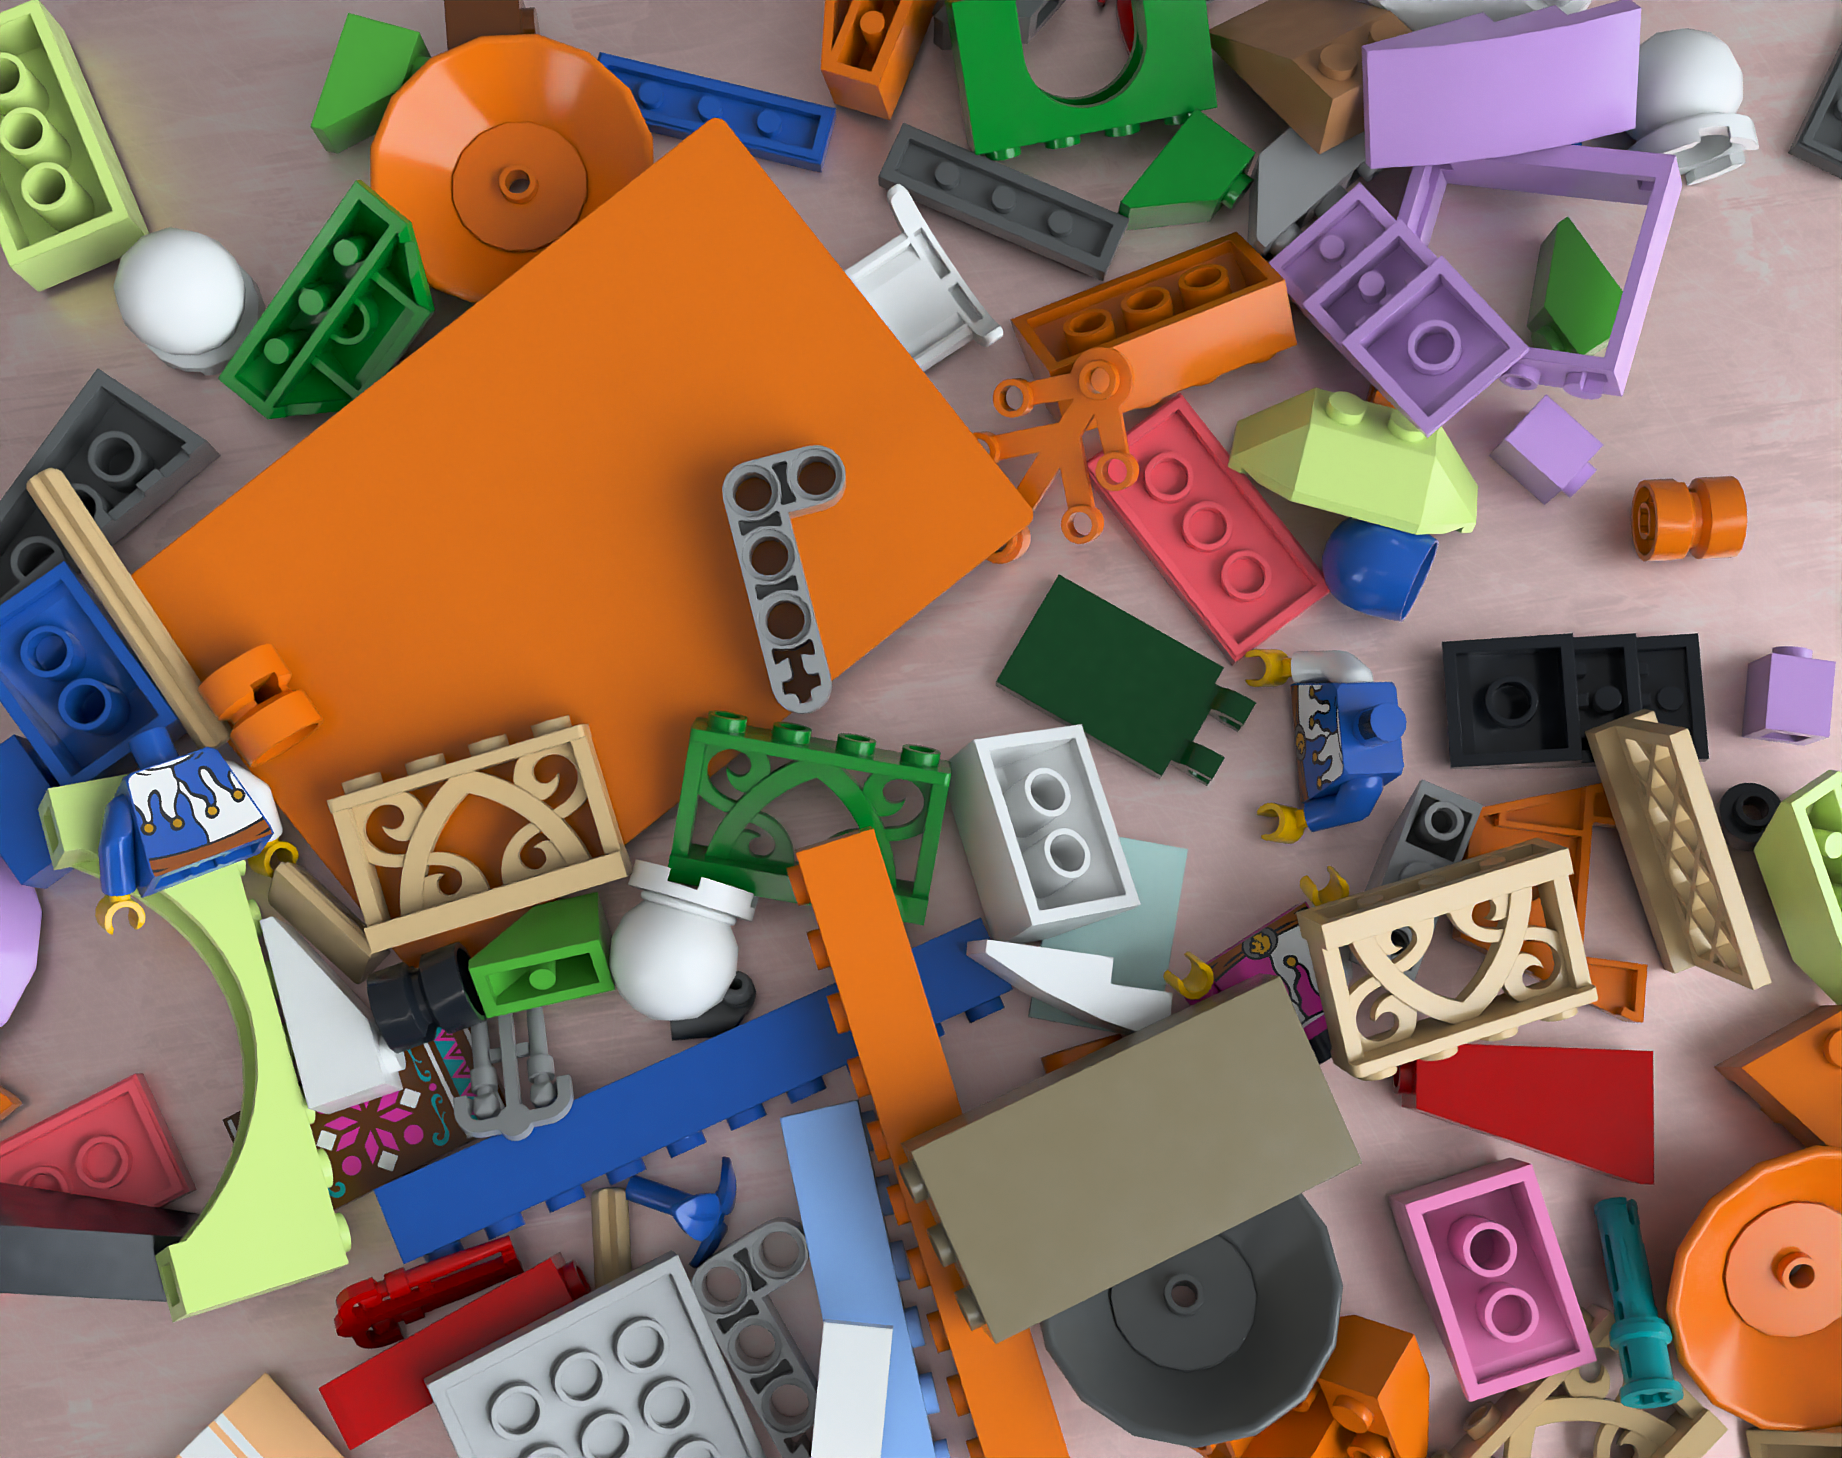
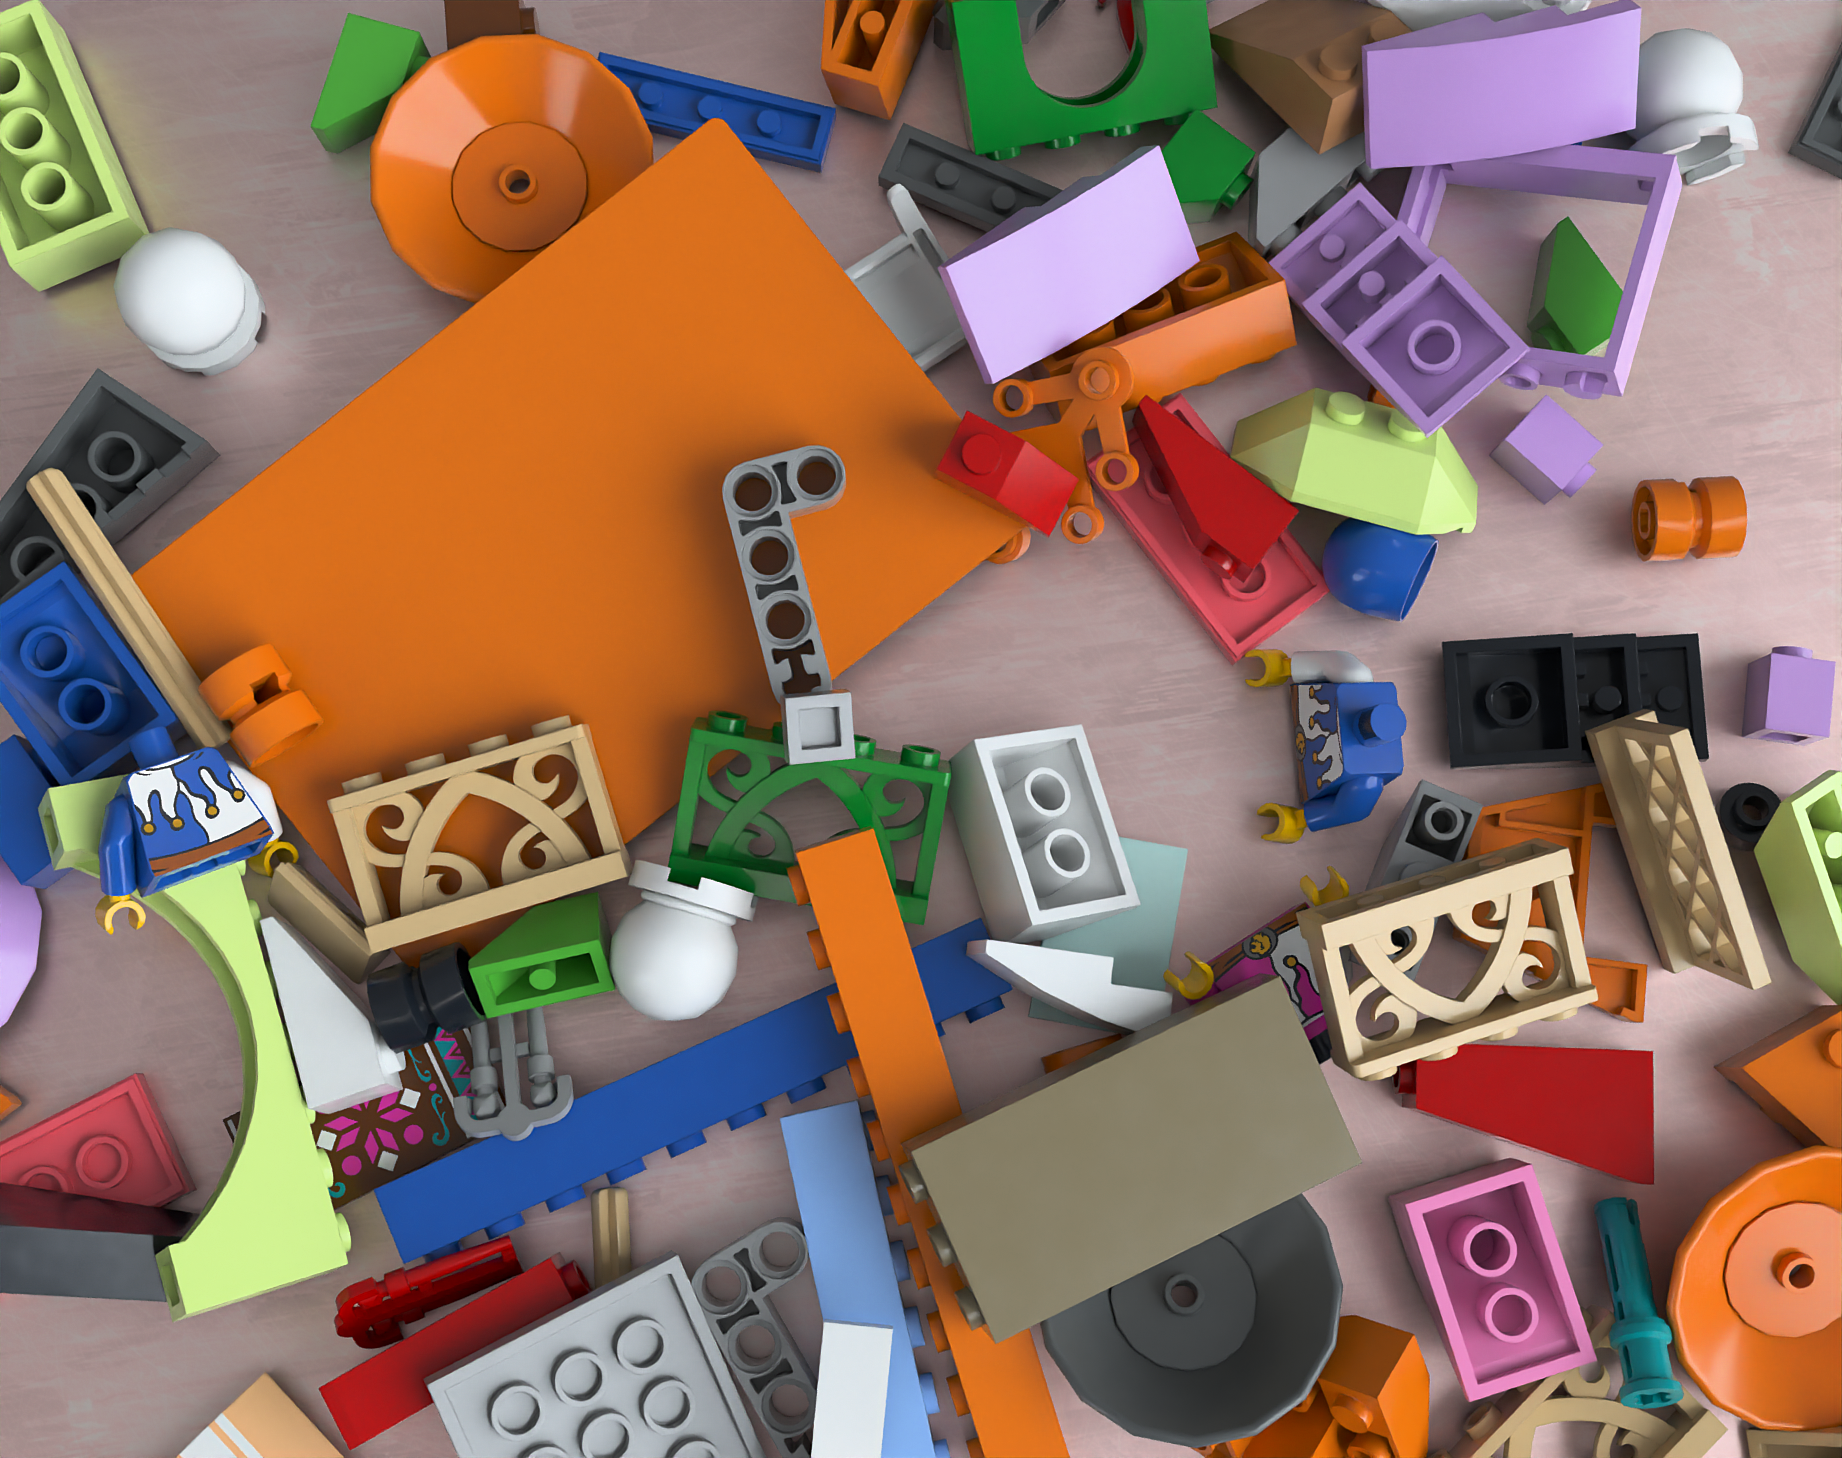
green wedge [218,180,435,419] -> none
blue plant [625,1156,737,1269] -> none
dark grey arm [670,971,756,1041] -> none
dark green tile [996,574,1256,786] -> none
none -> plate [780,689,855,765]
none -> red slope [934,410,1079,538]
none -> lavender slope [937,145,1200,384]
none -> red slope [1132,395,1300,583]

